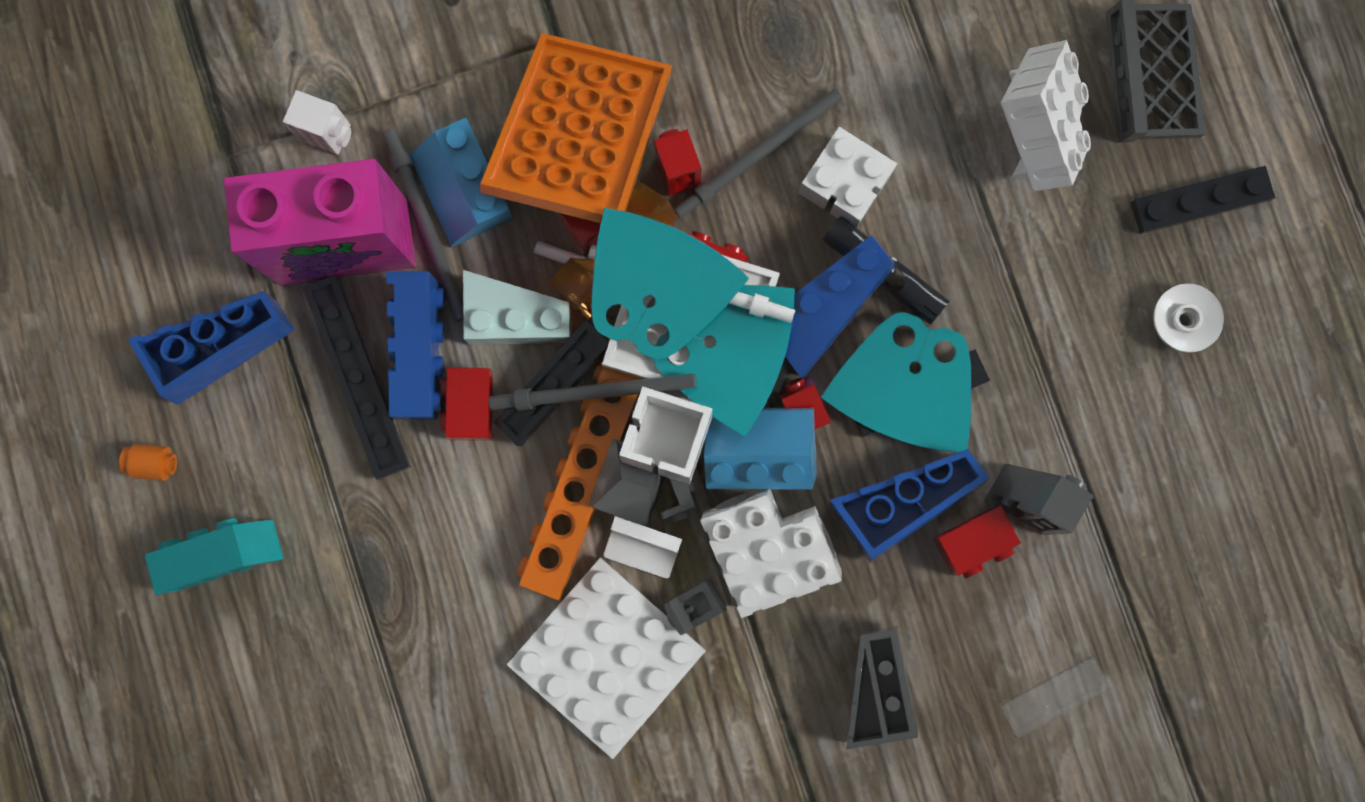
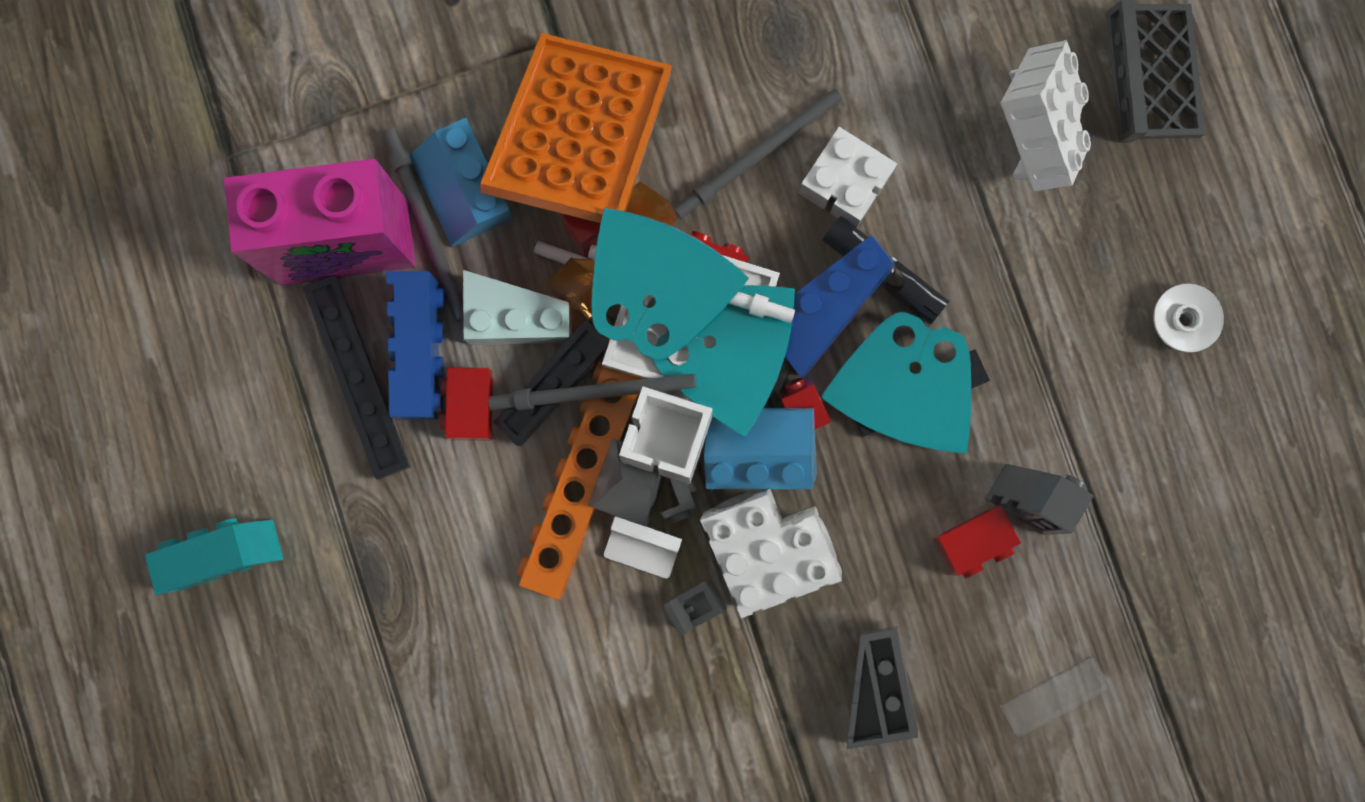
orange brick [119,444,177,481] -> none
blue wedge [128,291,295,405] -> none
white brick [283,90,351,155] -> none
white plate [507,558,706,759] -> none
red brick [654,129,702,197] -> none
blue wedge [830,449,989,563] -> none
black plate [1131,166,1276,234] -> none

